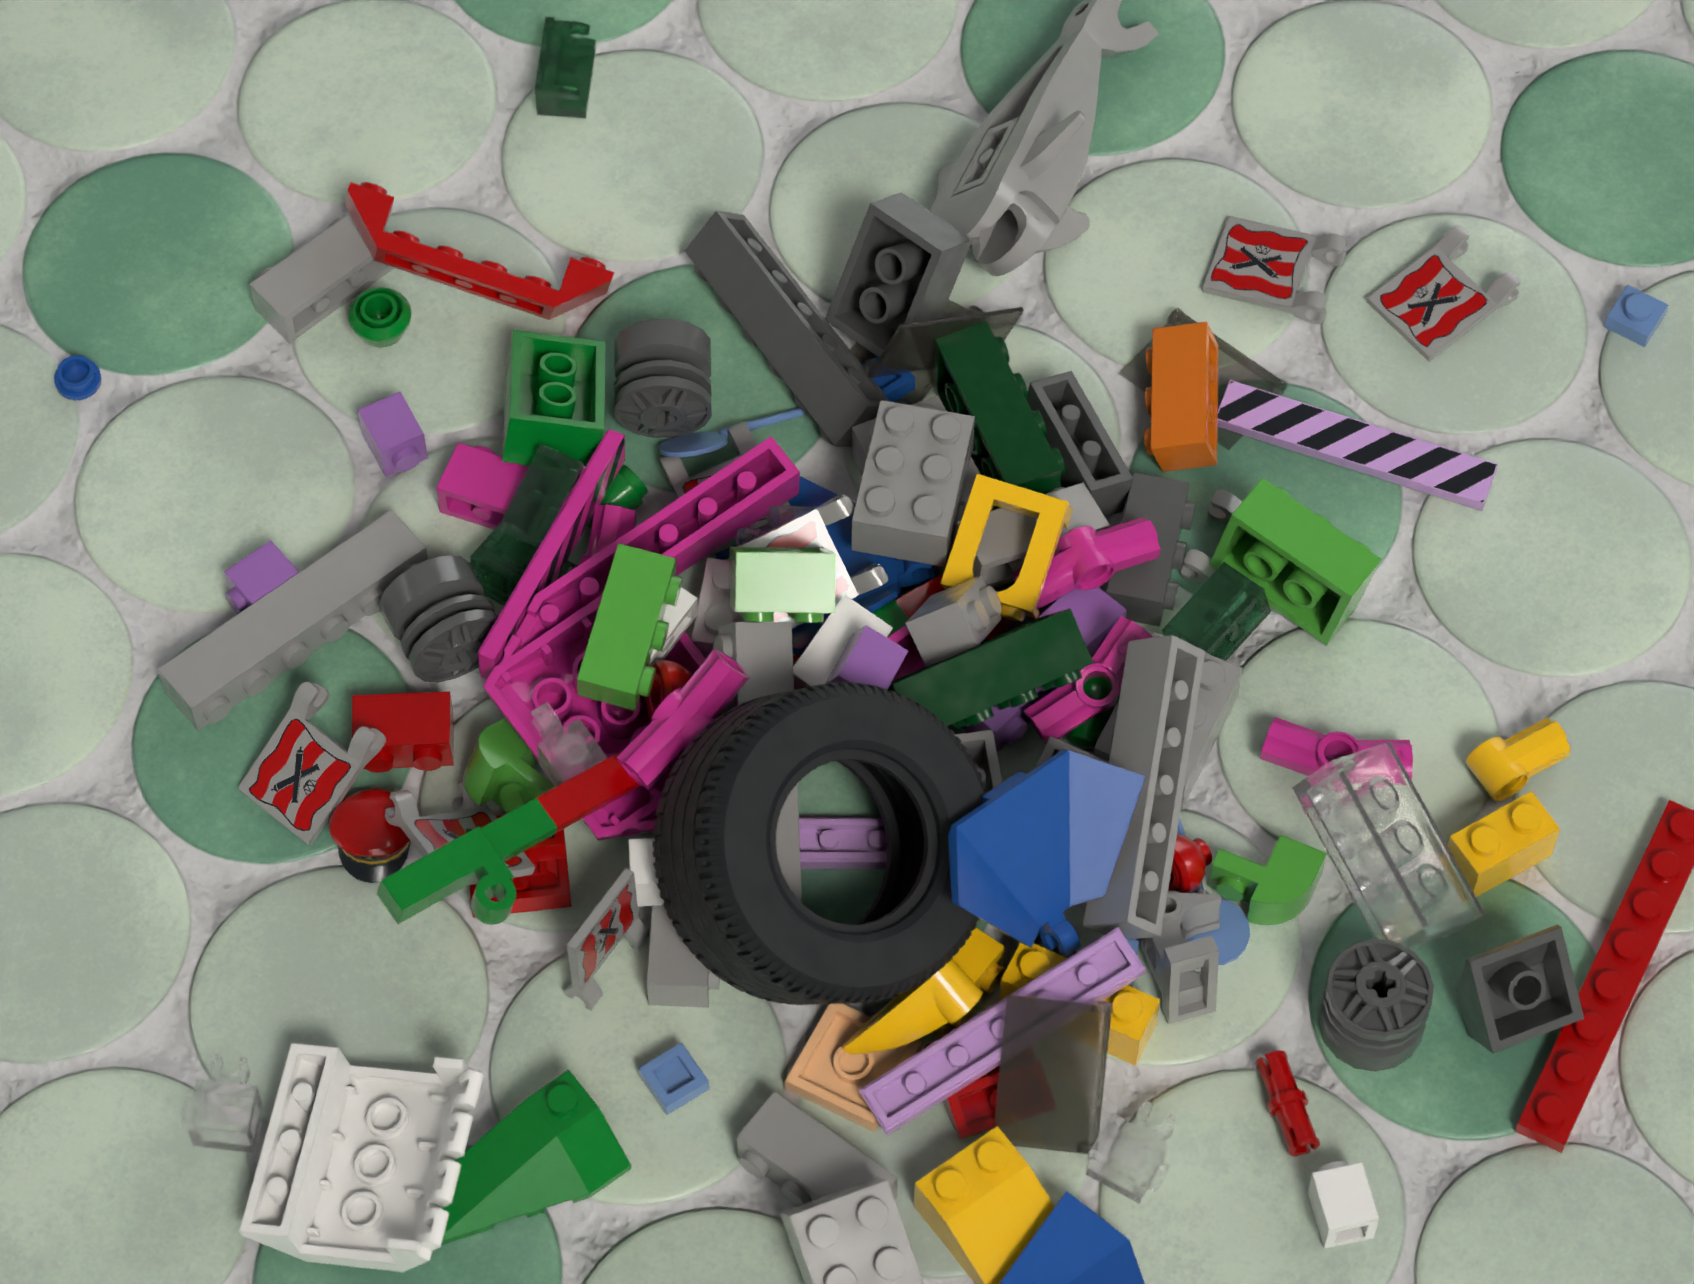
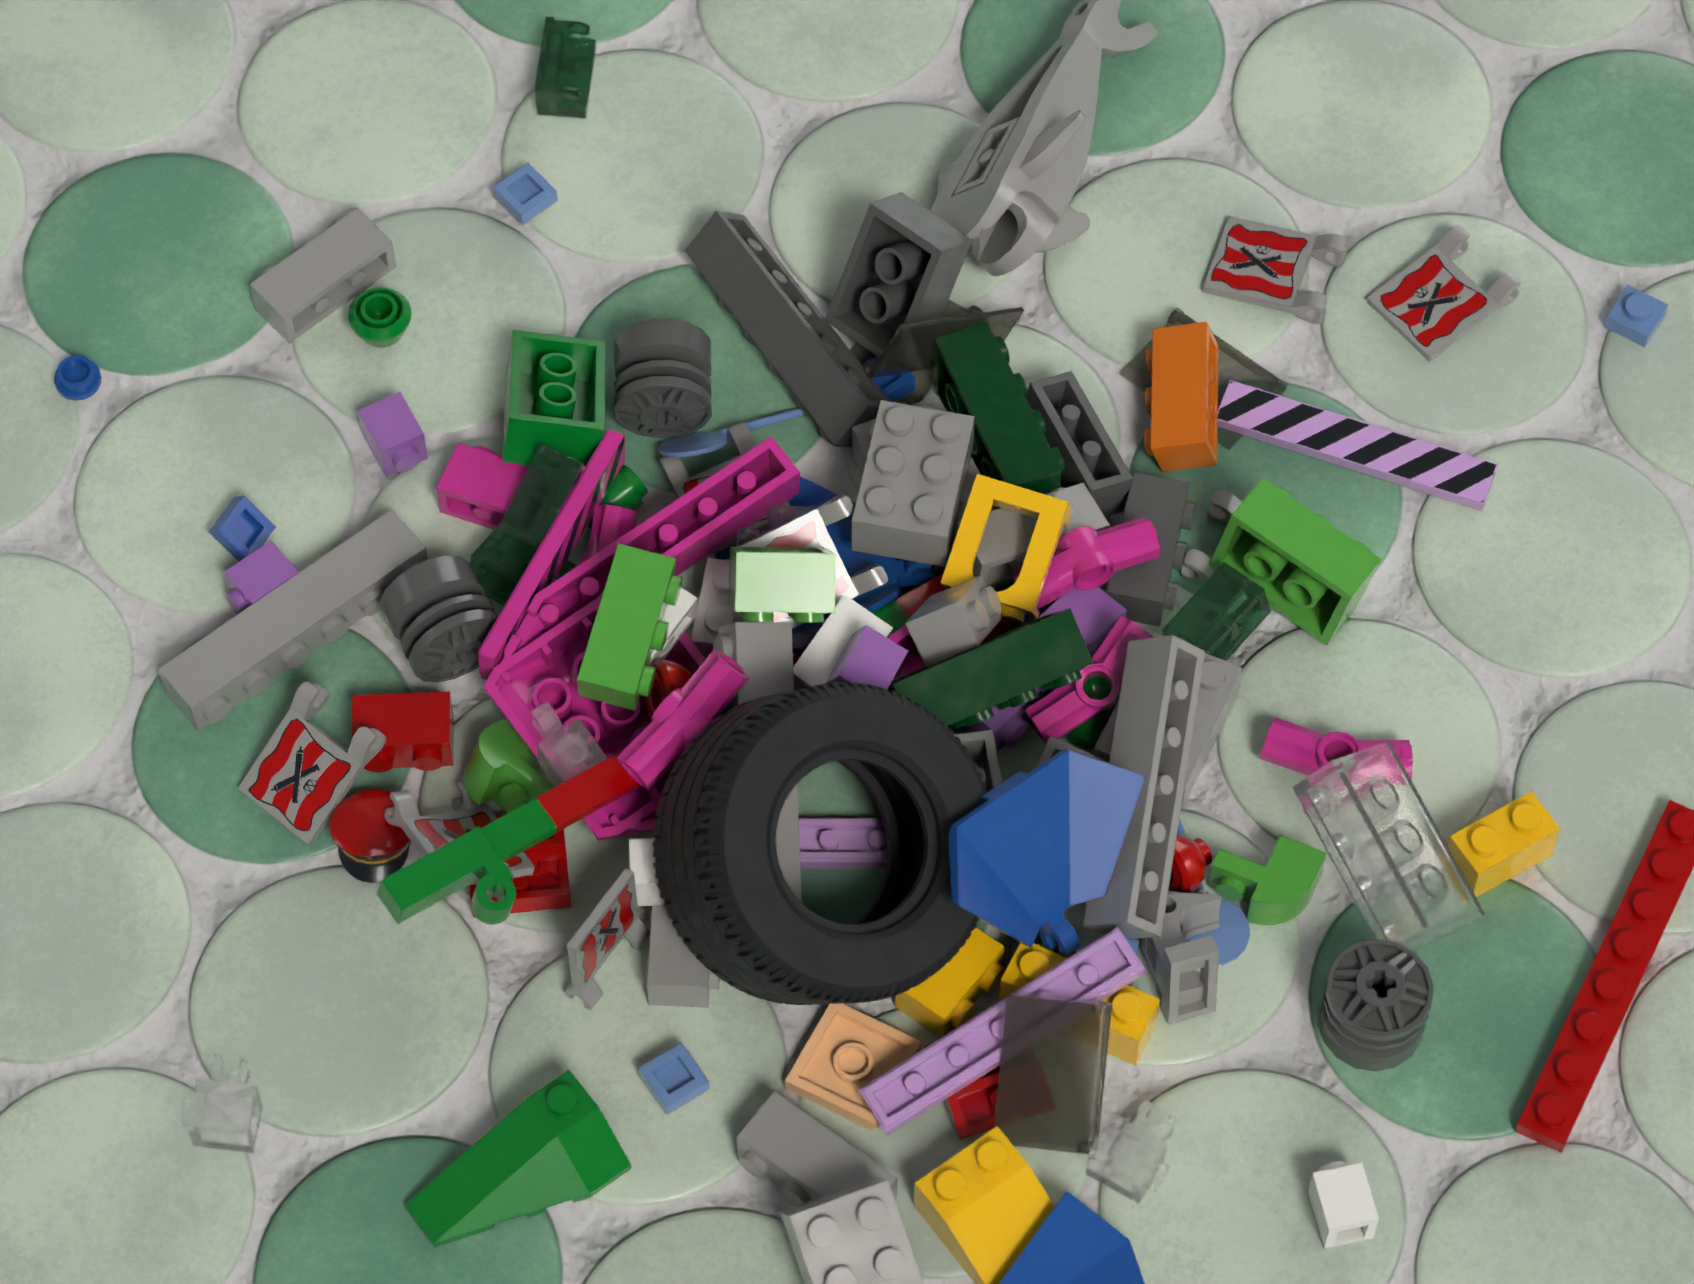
white slope [239,1043,484,1272] -> none
red slope [345,182,614,320] -> none
yellow piece [842,959,983,1055] -> none
red pin [1255,1051,1320,1156] -> none
dark grey slope [1457,924,1584,1053] -> none
yellow piece [1466,717,1571,802] -> none
none -> blue plate [208,495,276,562]
none -> medium blue plate [493,163,558,225]

